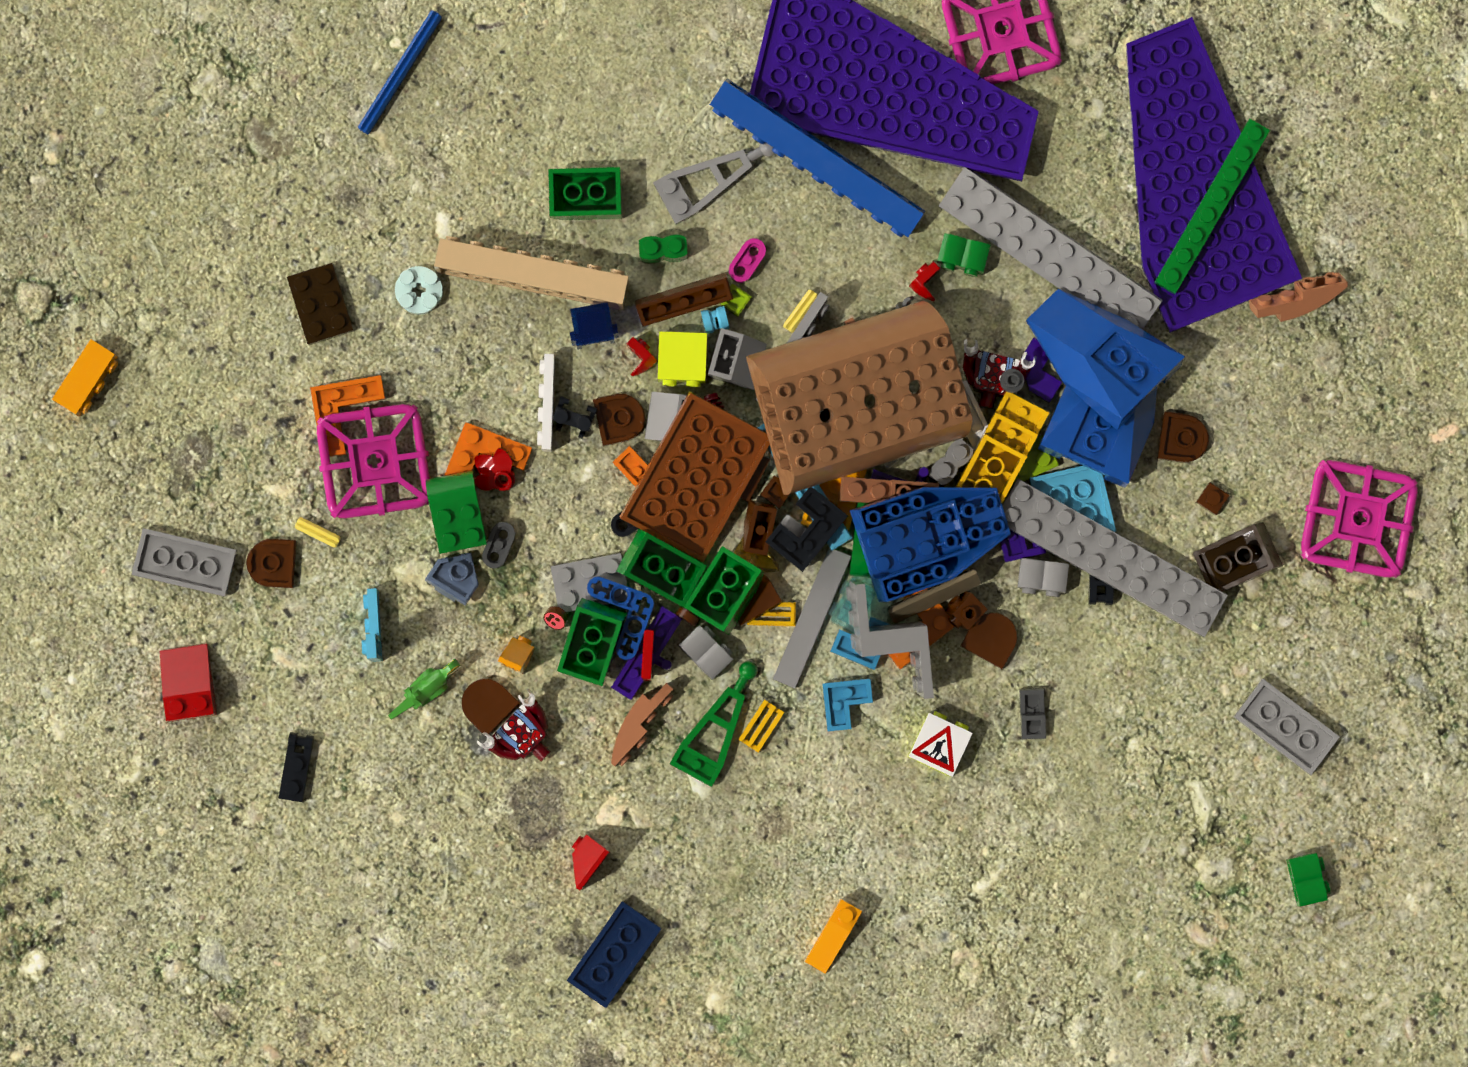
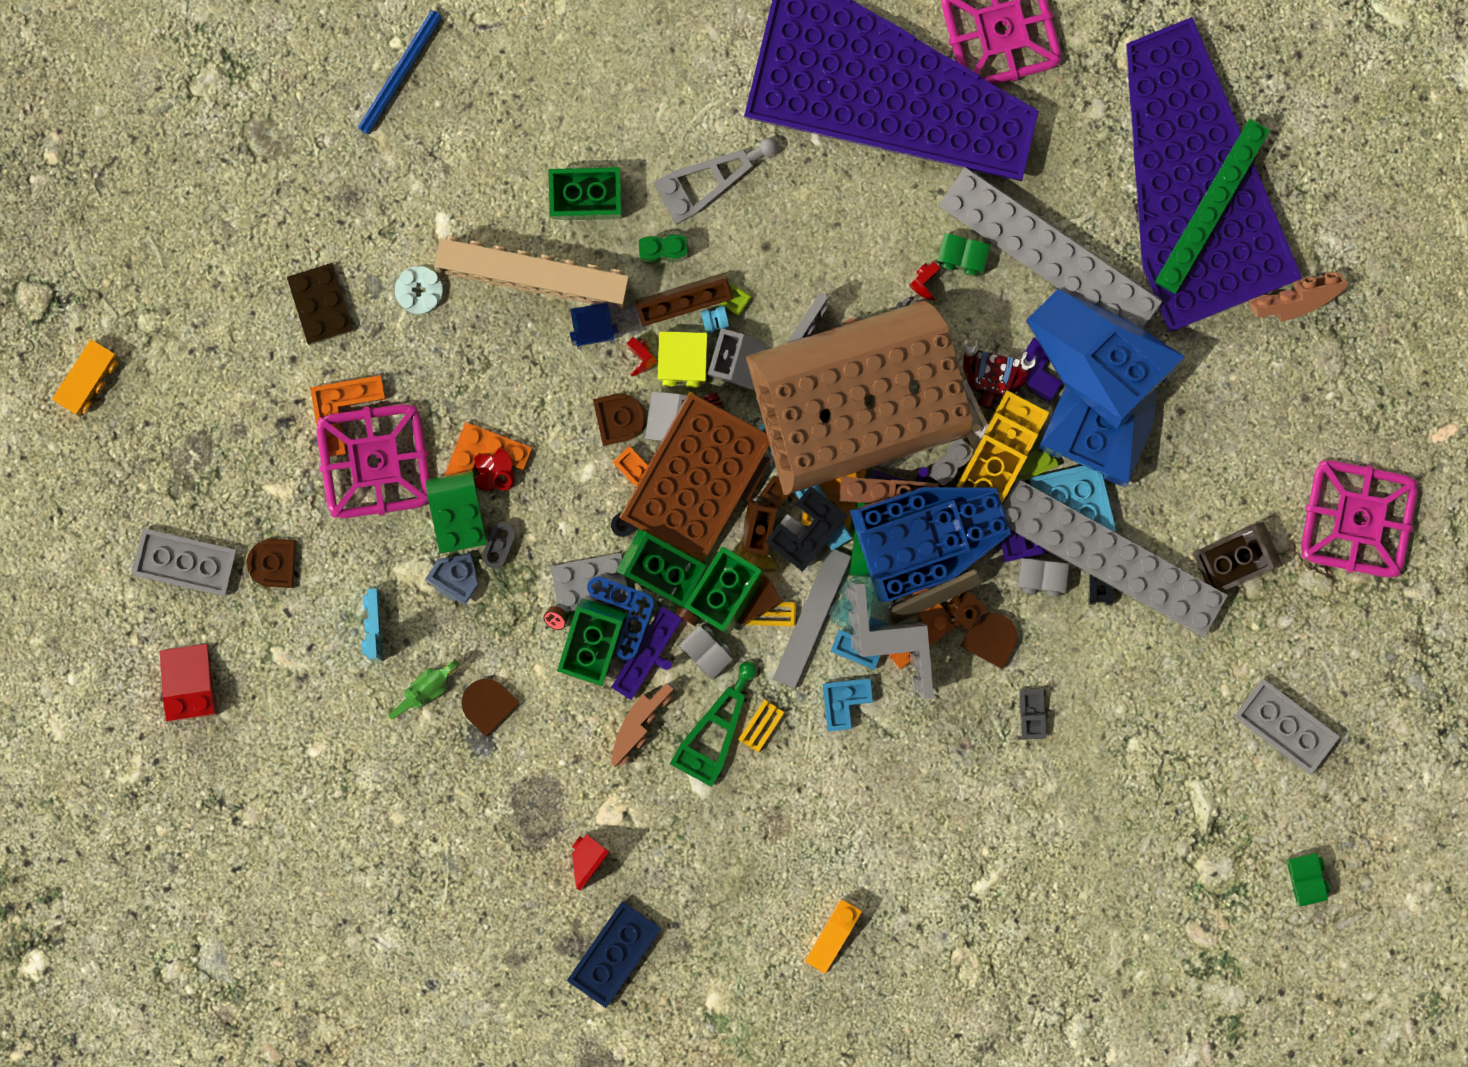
black plate [278,732,314,803] -> none
light yellow axle [295,517,341,548] -> none
torso [477,689,551,762] -> none
light orange slope [498,635,535,674] -> none
white plate [537,354,555,452] -> none
black piece [553,396,597,439] -> none
red tile [641,630,655,681] -> none
blue brick [709,78,925,237] -> none
dark pink plate [729,238,766,283] -> none
light yellow axle [783,290,818,333] -> none
white piece [908,711,973,777] -> none
dark grey plate [1000,369,1024,393] -> none
reddish brown tile [1157,411,1209,463] -> none
reddish brown plate [1195,482,1229,516] -> none

